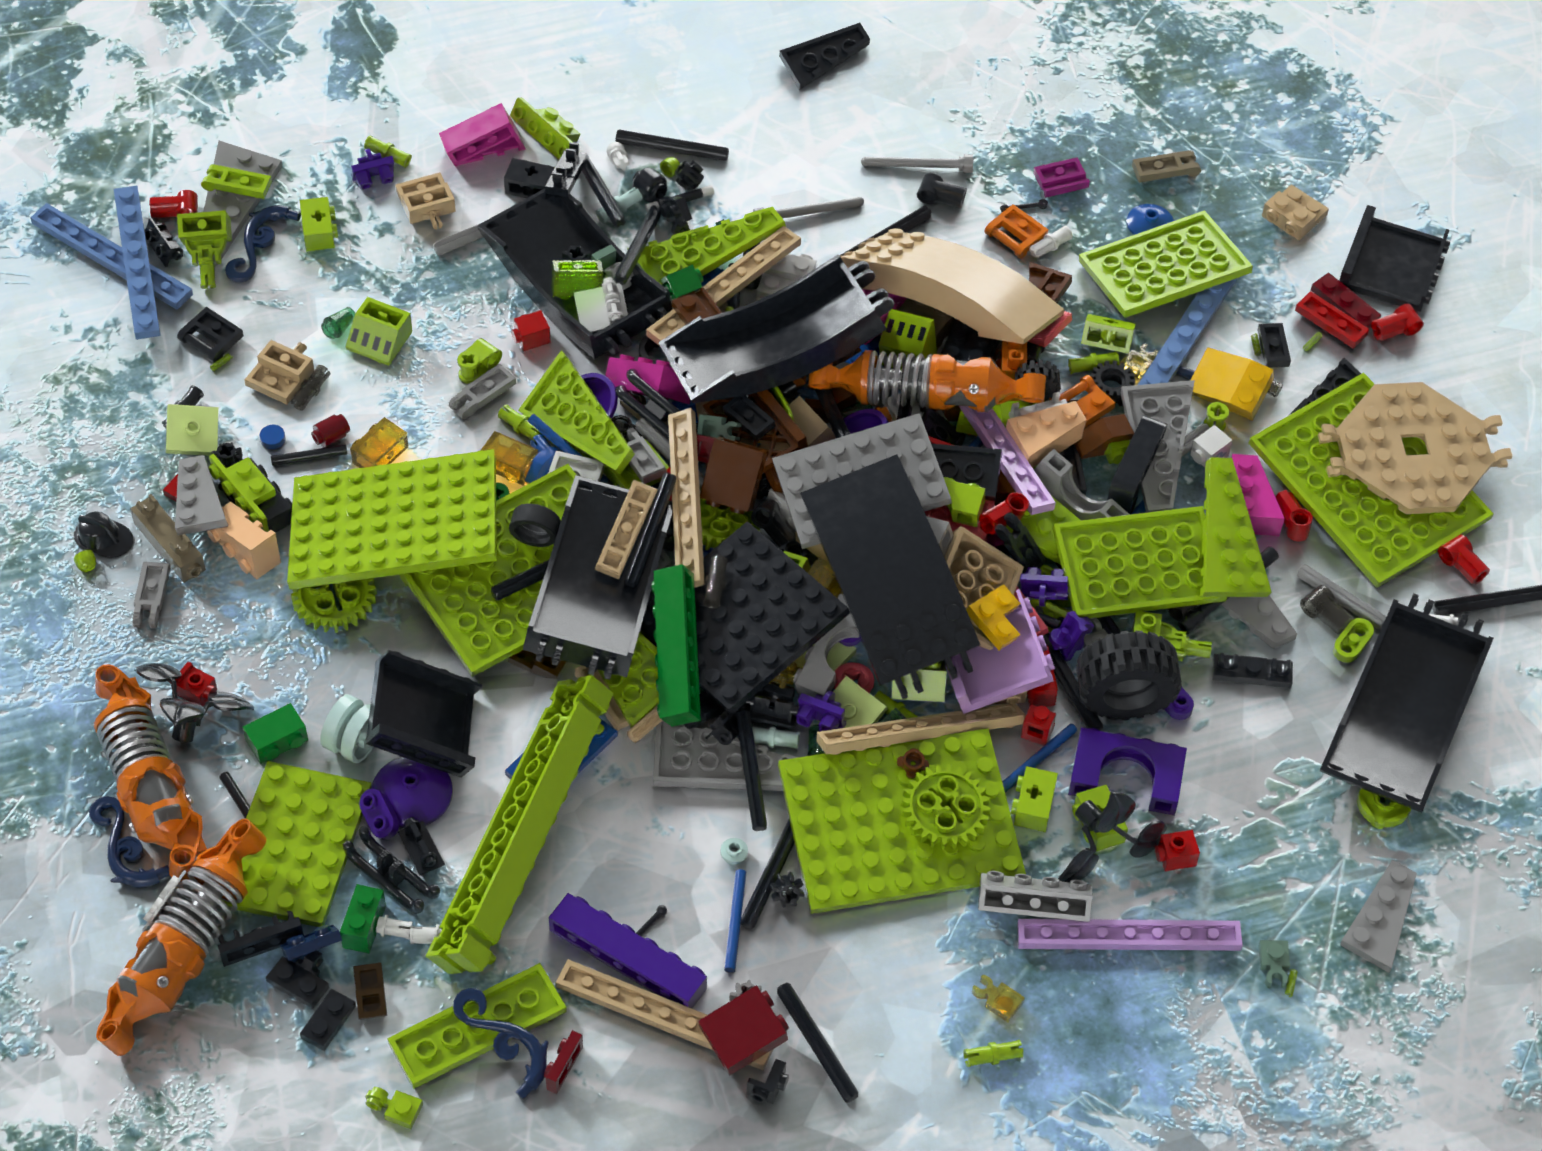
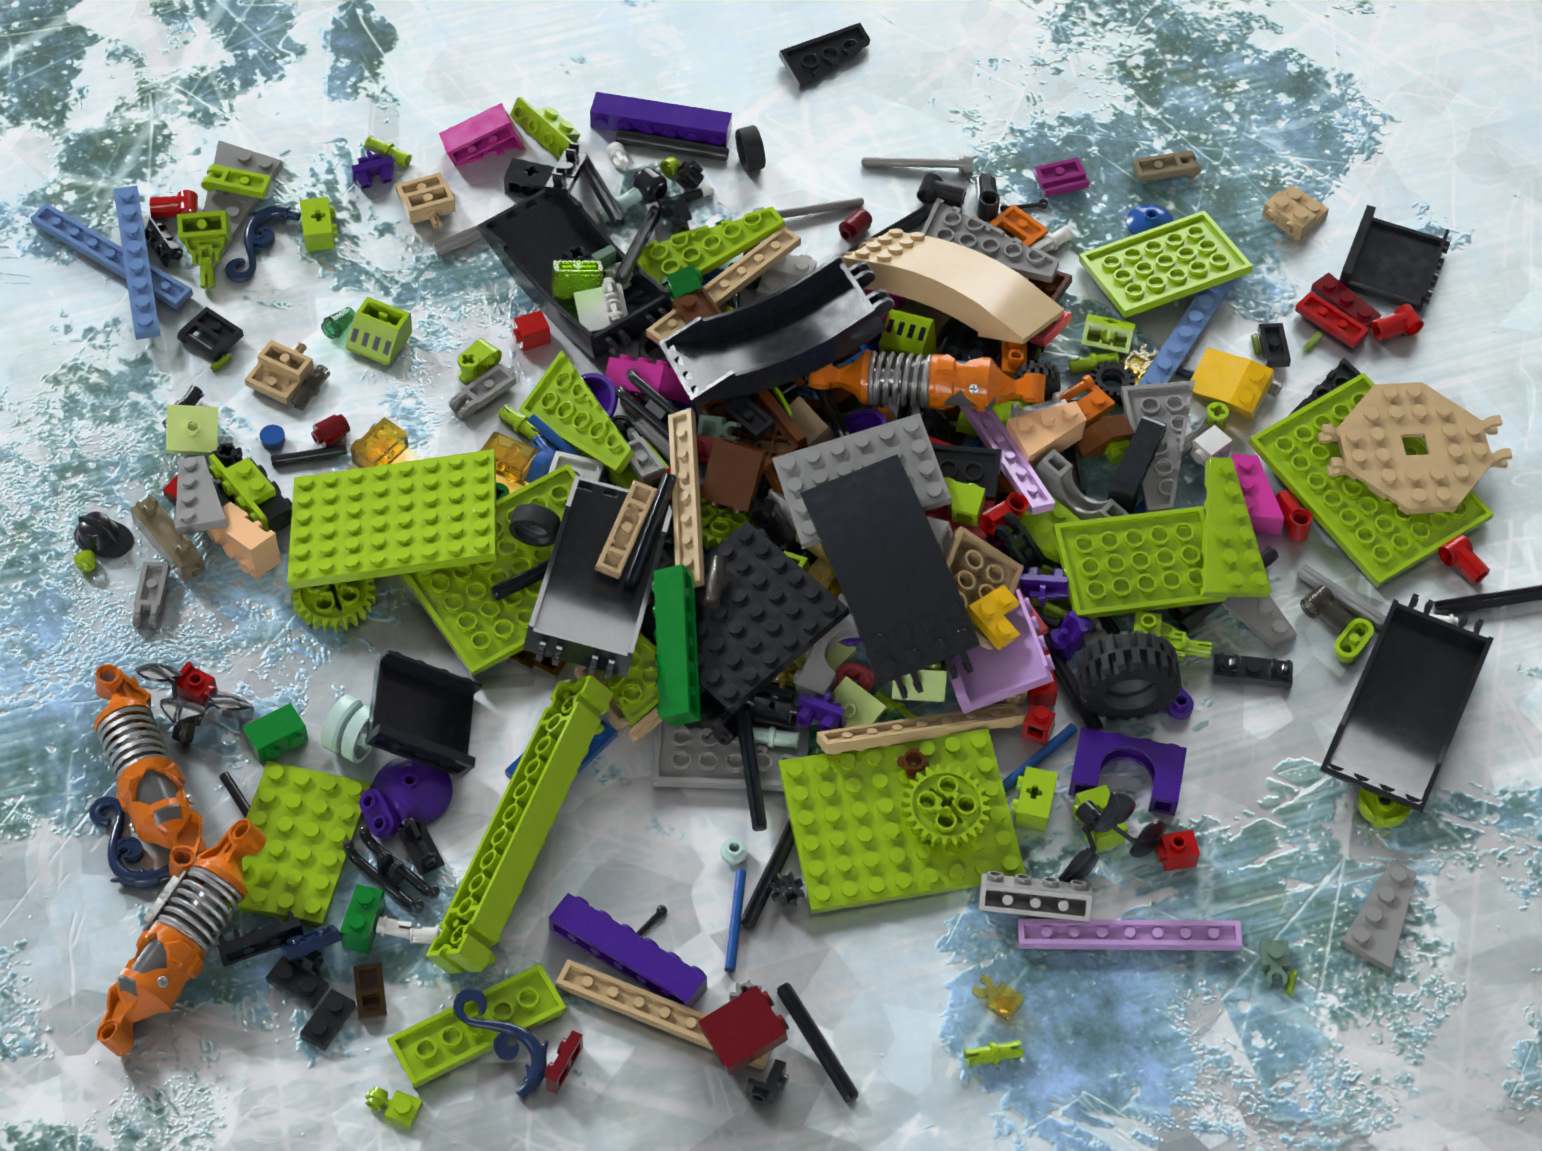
none -> dark purple brick [590,92,732,147]
none -> black tyre [735,125,766,172]
none -> dark red brick [839,209,872,242]
none -> light grey wing [922,197,1059,283]
none -> black piece [975,174,1000,222]

